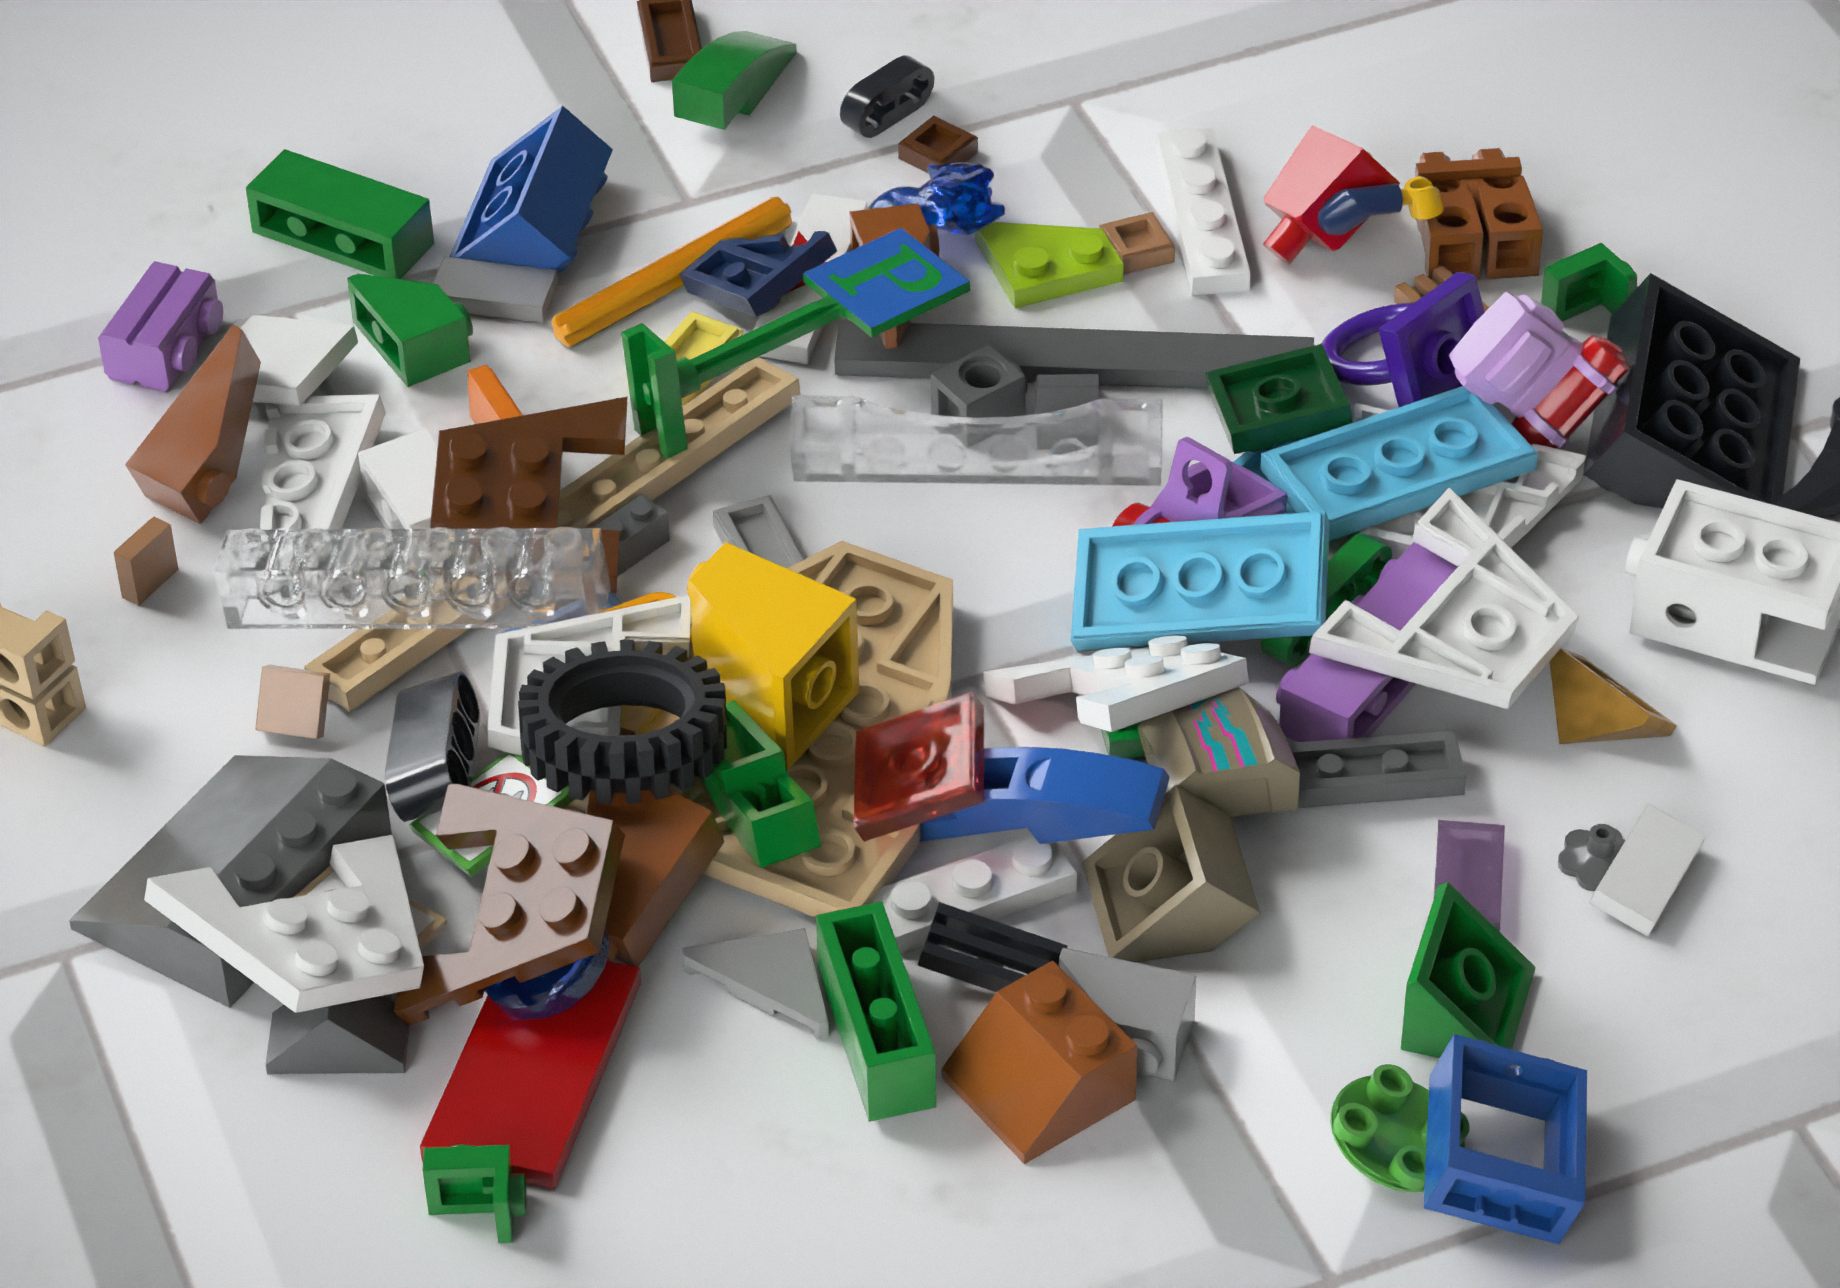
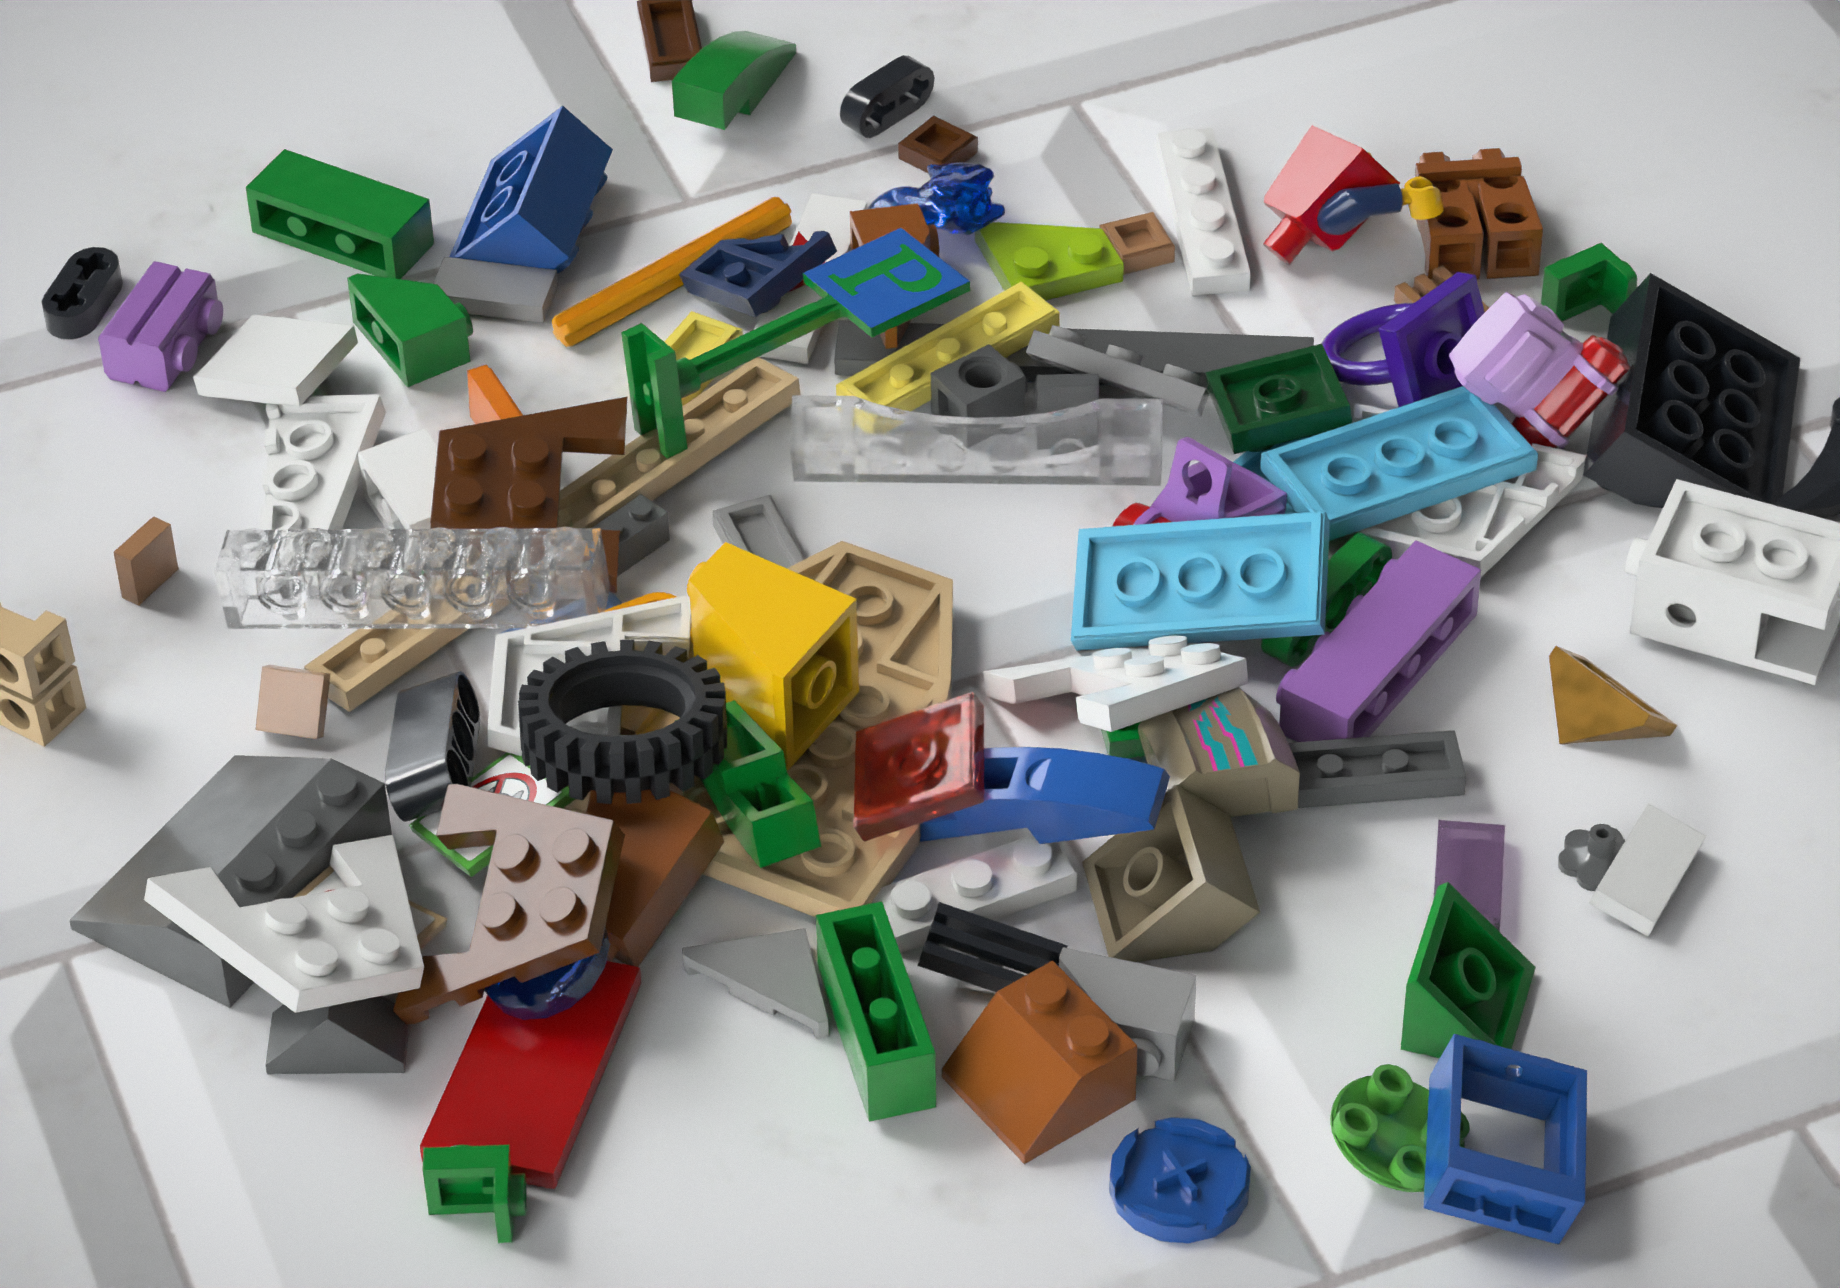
dark orange slope [125,325,261,524] -> none
white wing [1309,488,1579,709] -> none
none -> black beam [41,247,123,339]
none -> light yellow tile [836,281,1060,432]
none -> light grey plate [1026,325,1209,417]
none -> blue tile [1109,1117,1251,1243]

